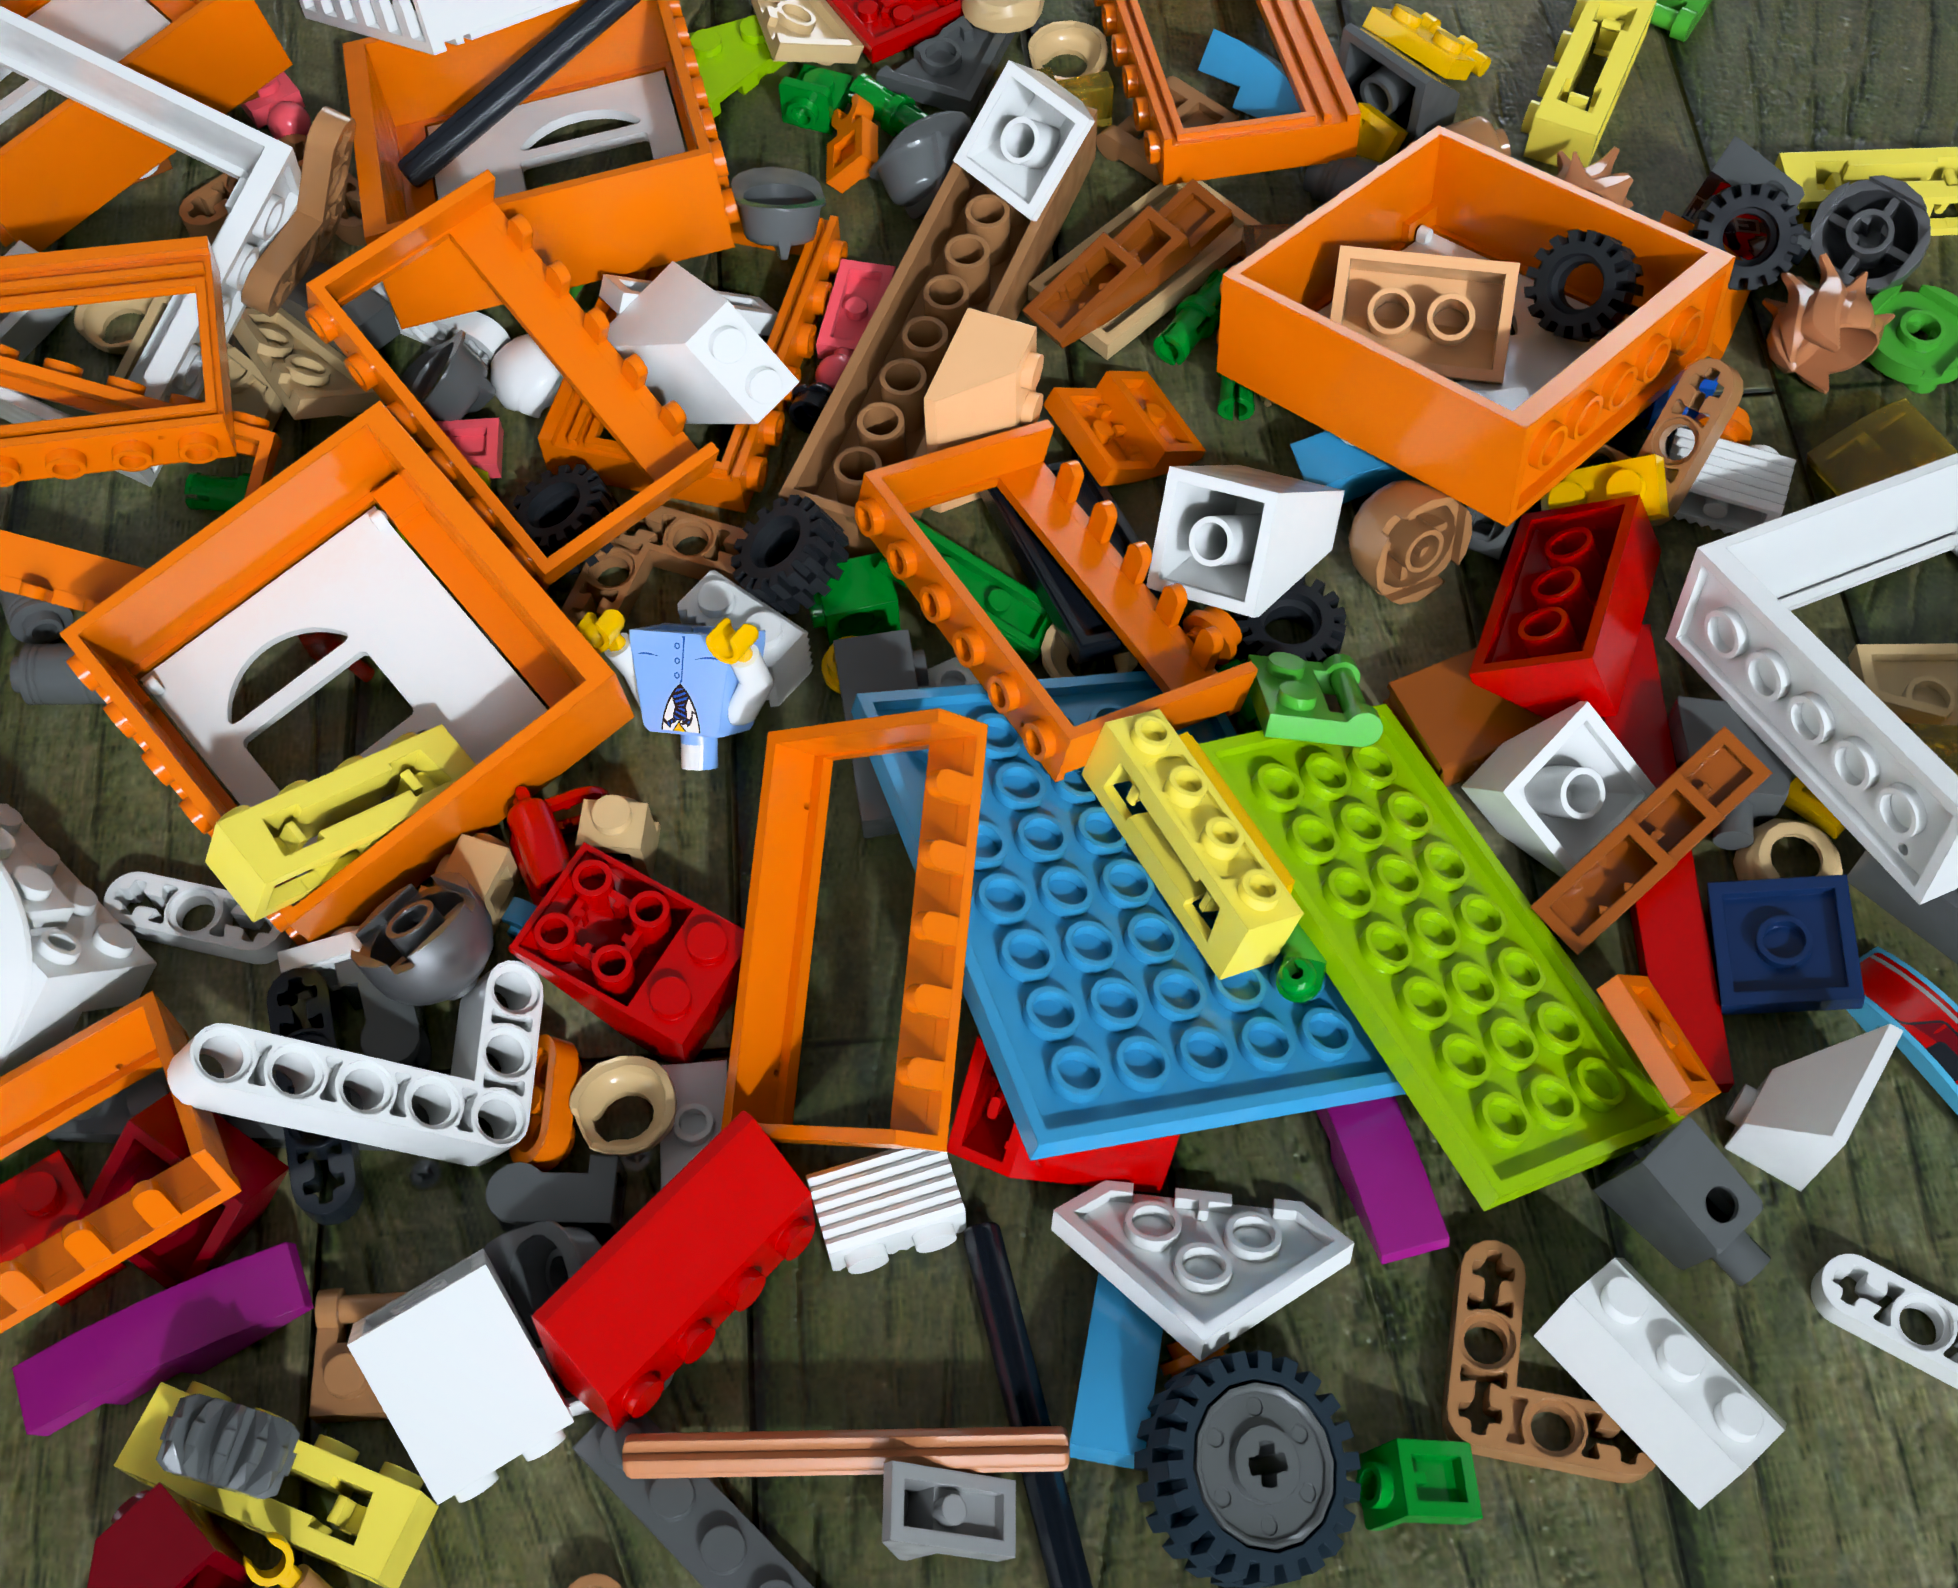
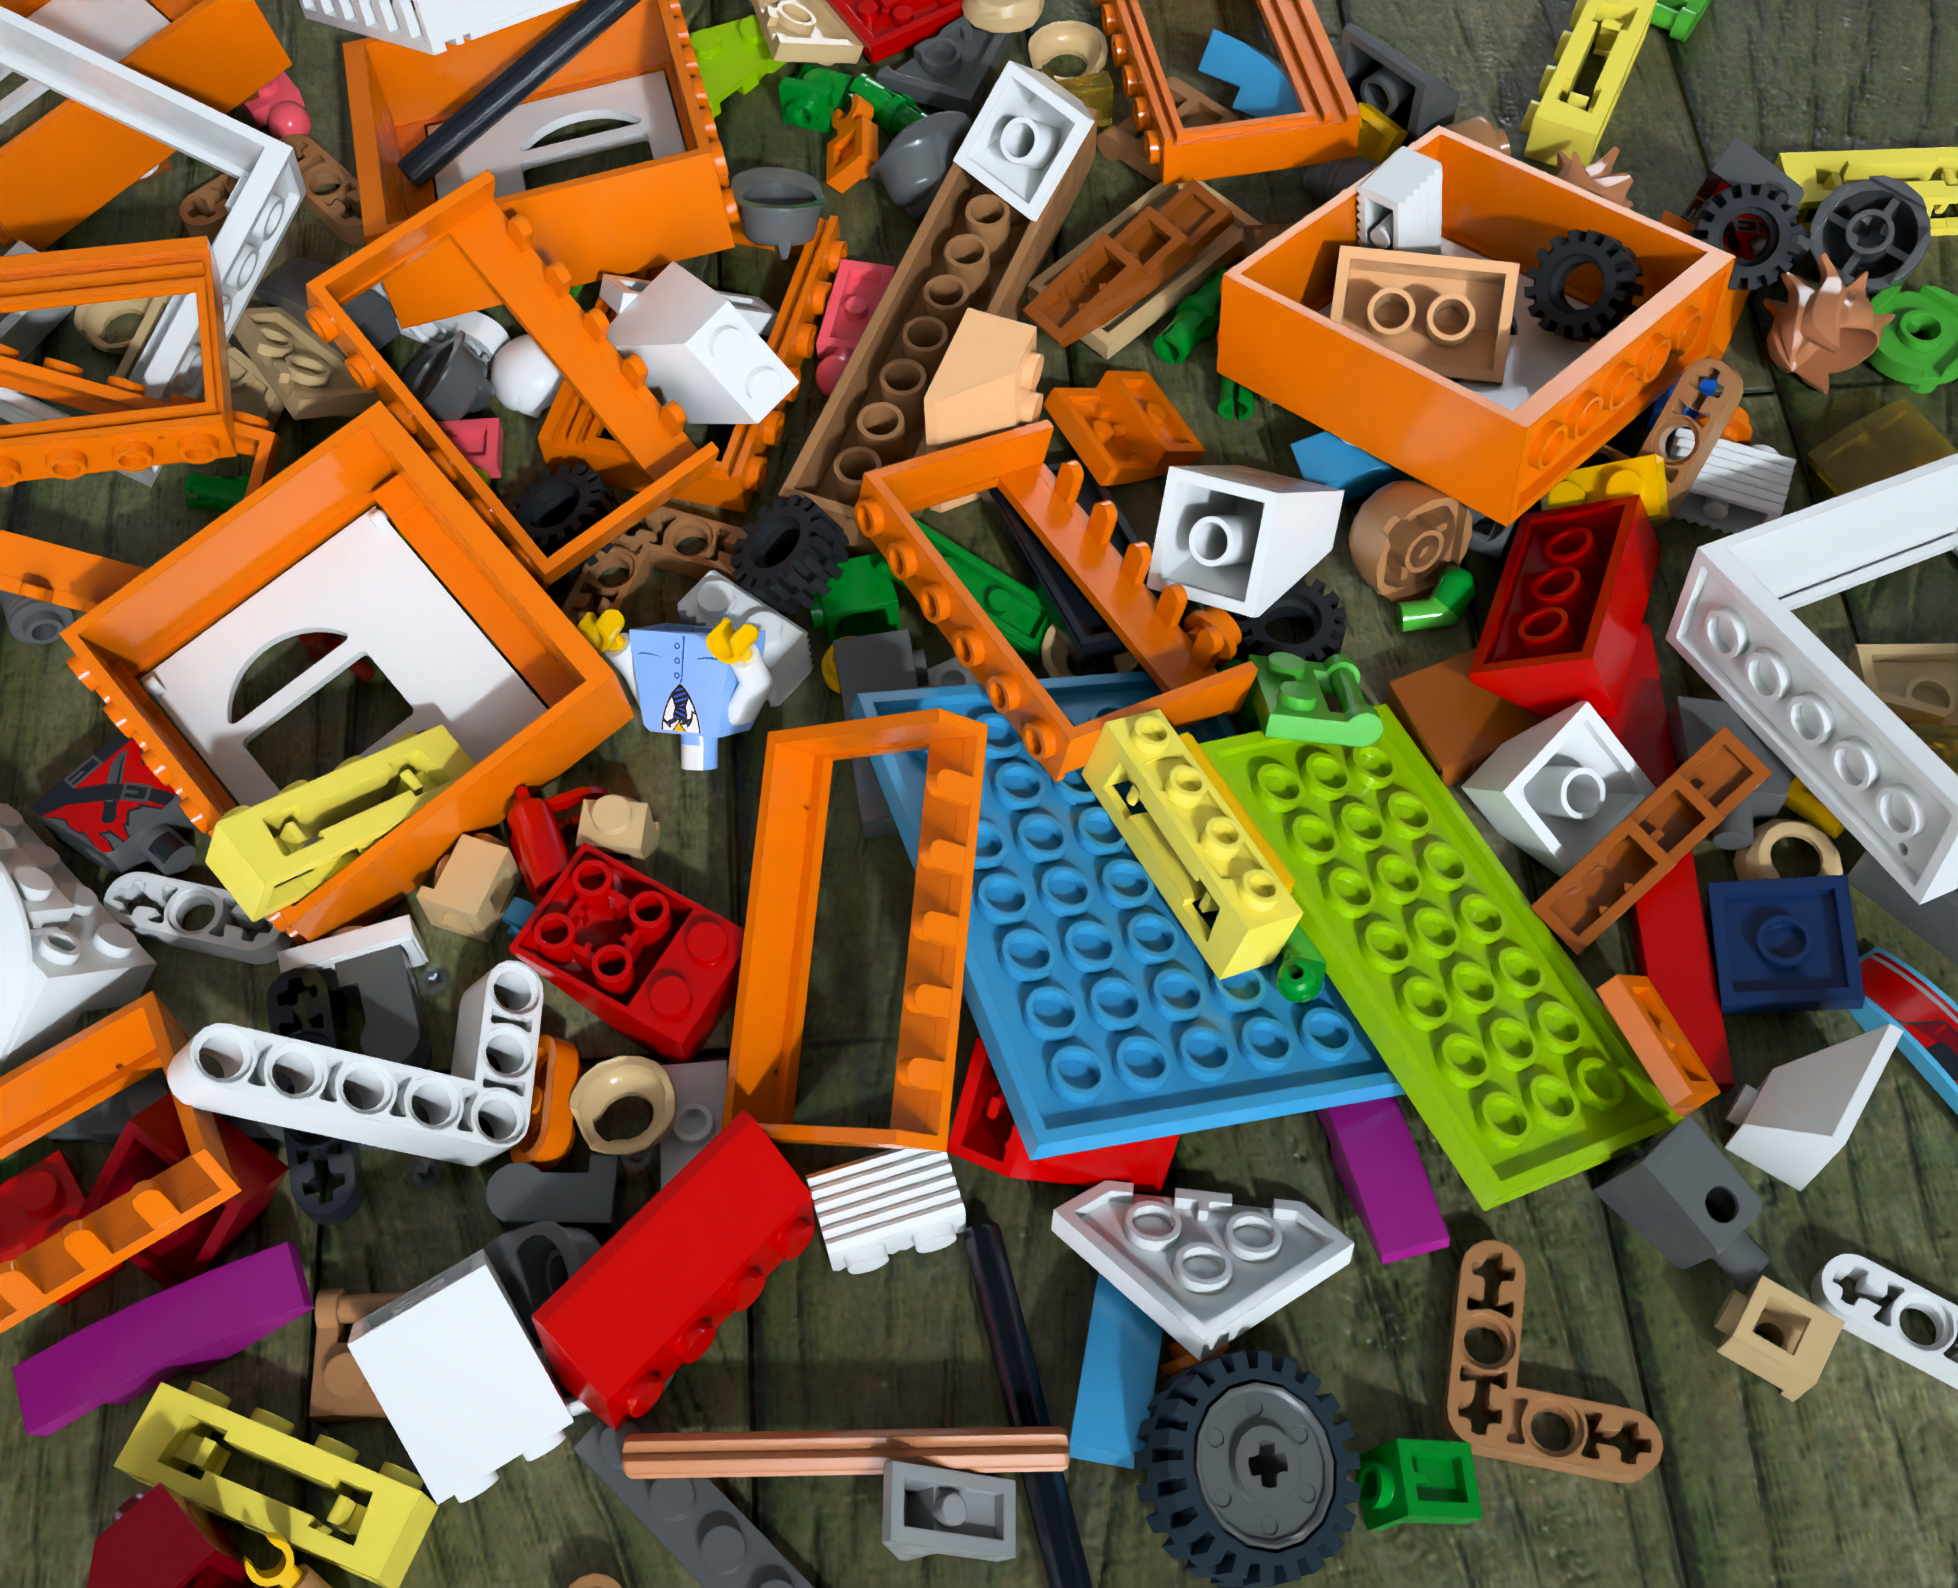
dark grey head [10,643,106,705] -> none
dark grey gear [156,1394,300,1499] -> none
medium nougat beam [241,106,356,317] -> none
flat silver cylinder [350,872,494,1006] -> none
black plate [789,382,834,434] -> none
yellow plate [1362,3,1491,81] -> none
white slope [1534,1258,1787,1510] -> none
none -> torso [30,731,196,877]
none -> white brick [1355,146,1443,255]
none -> arm [1395,566,1476,632]
none -> tan brick [1713,1275,1845,1402]

